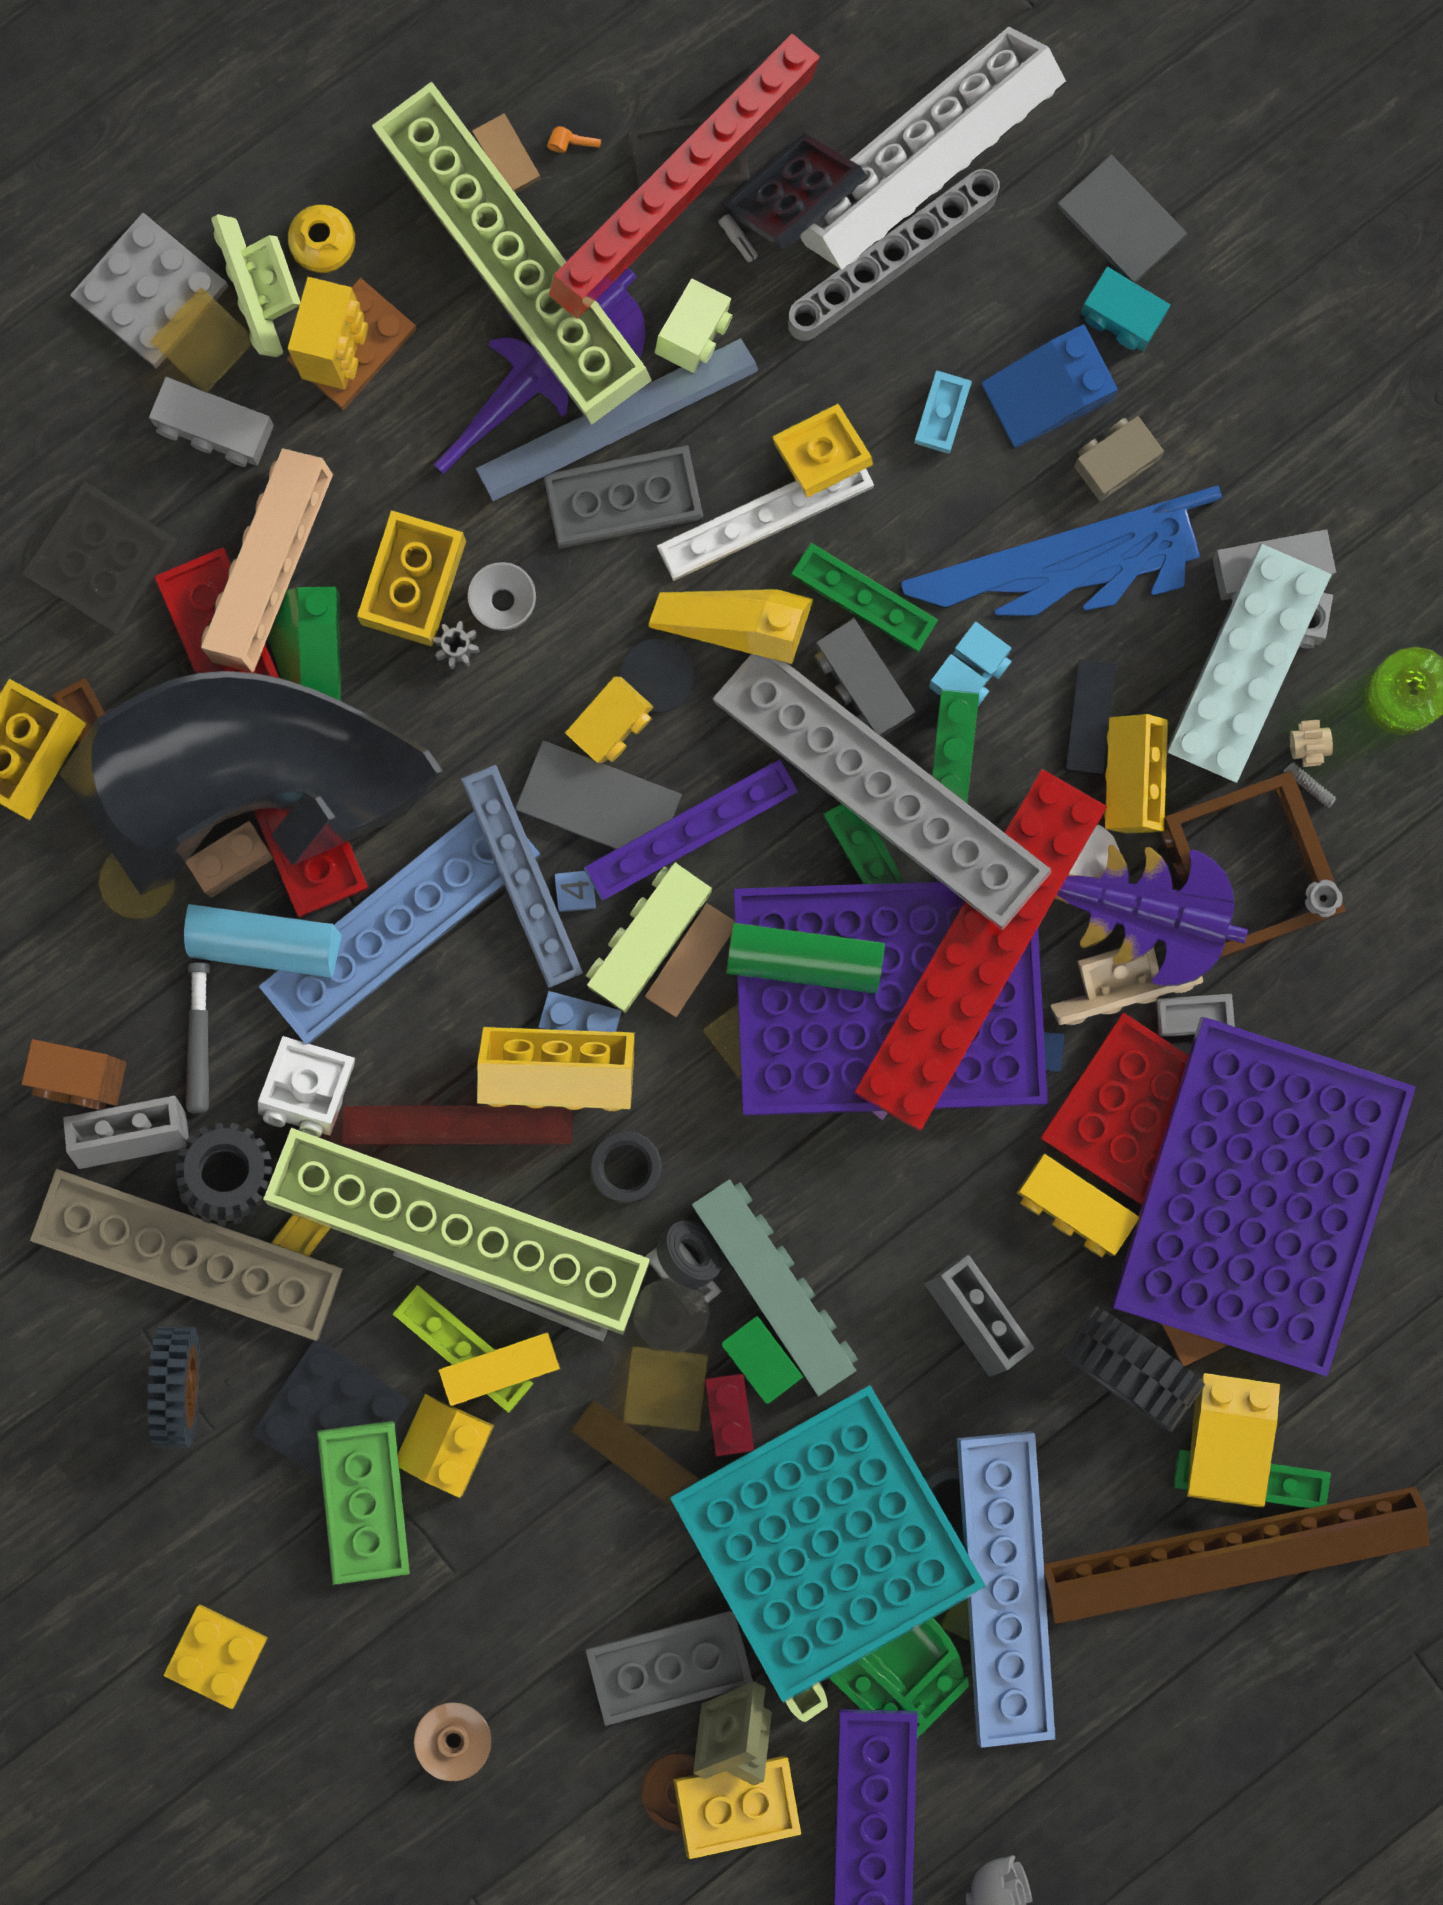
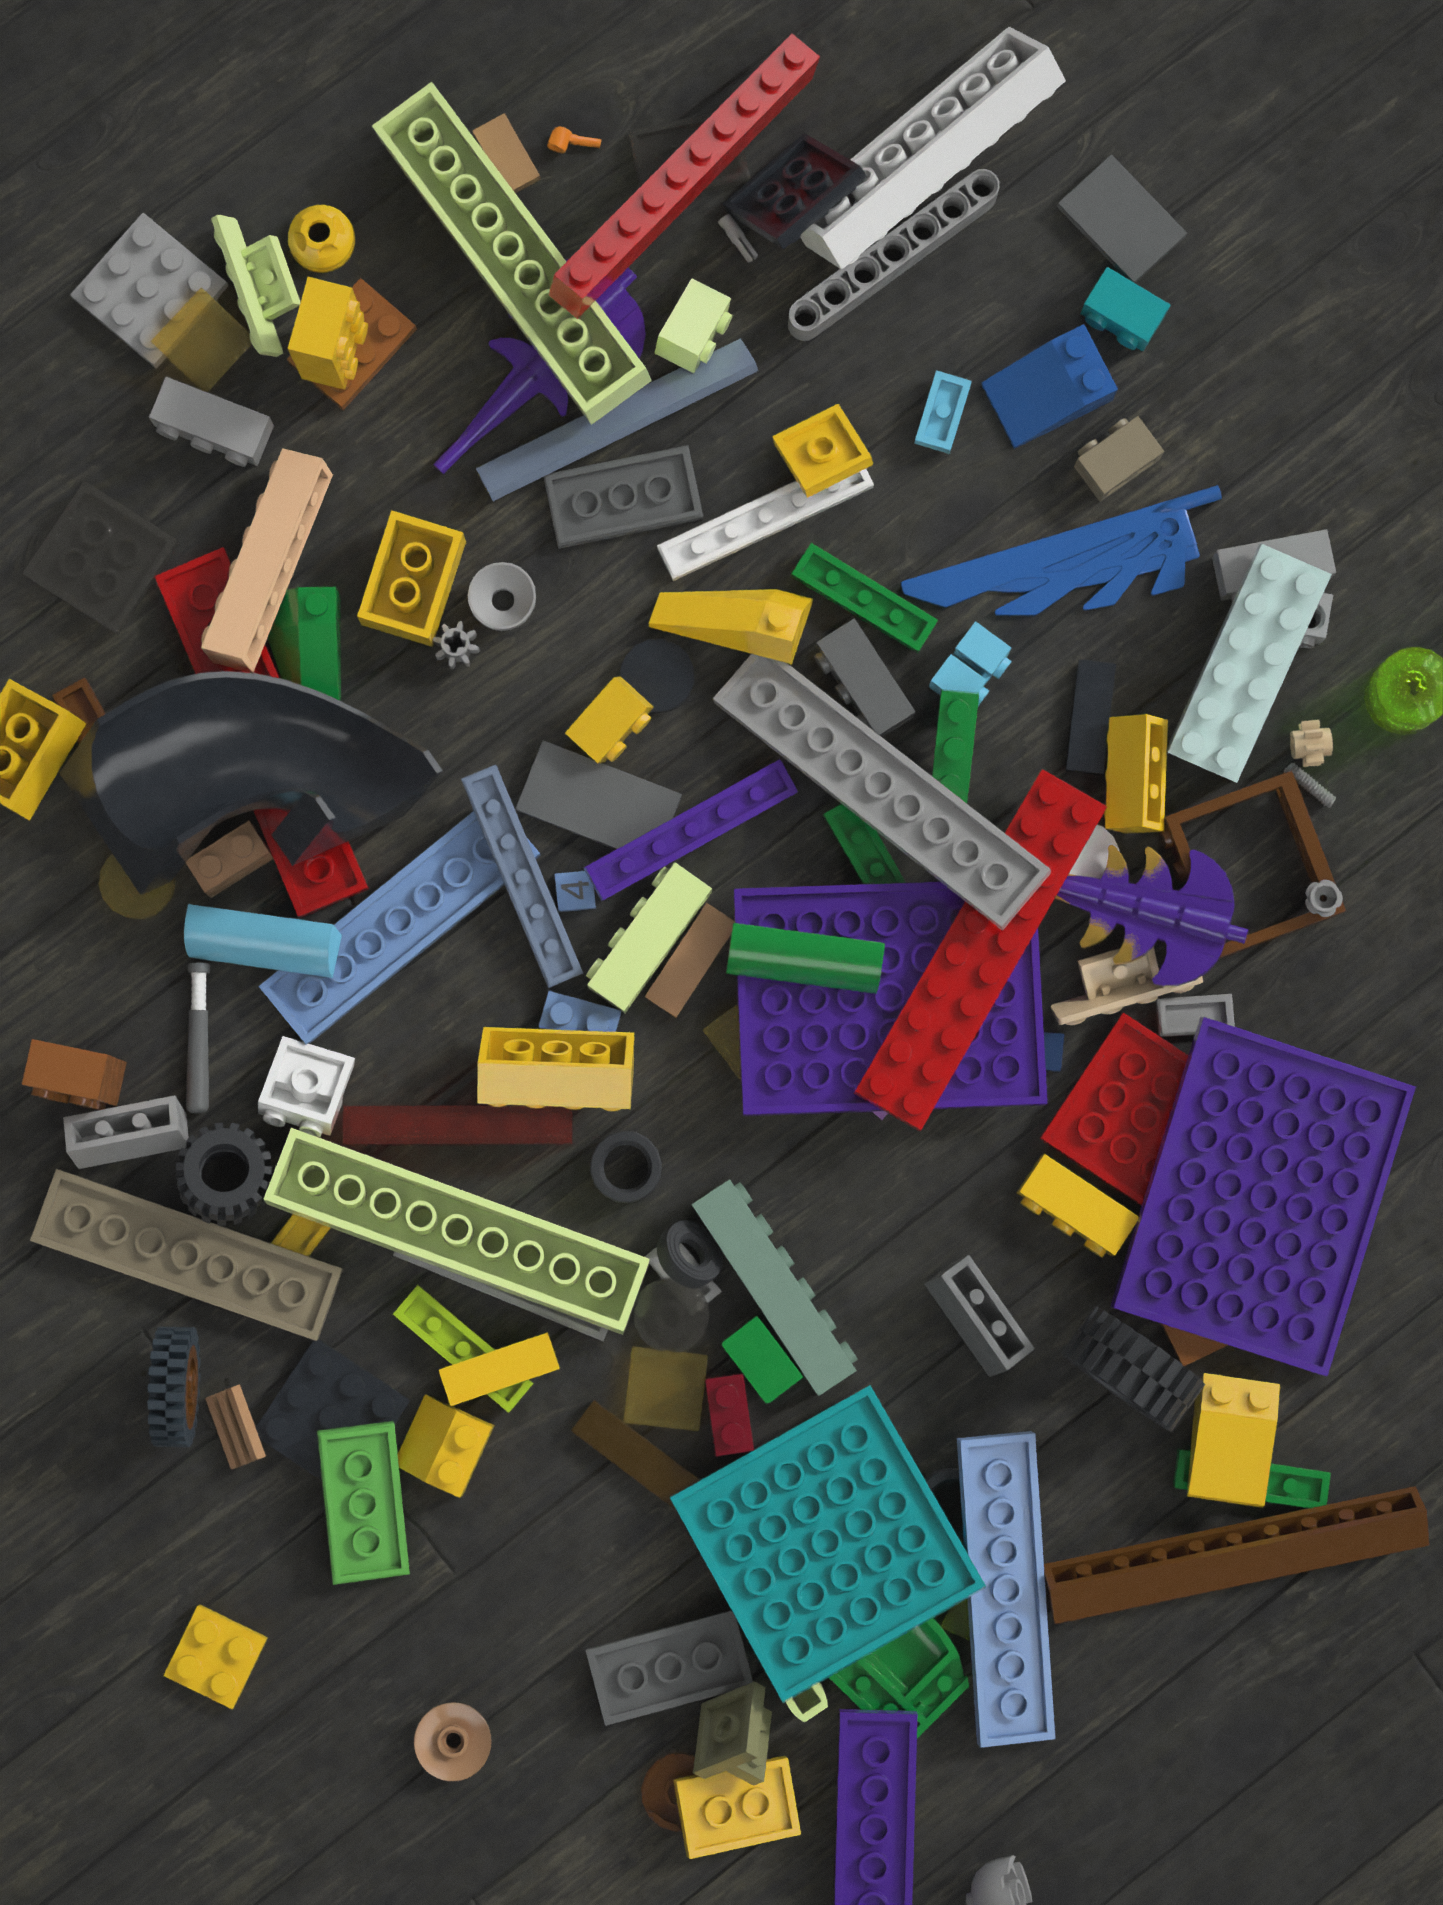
none -> medium nougat tile [205,1385,266,1470]

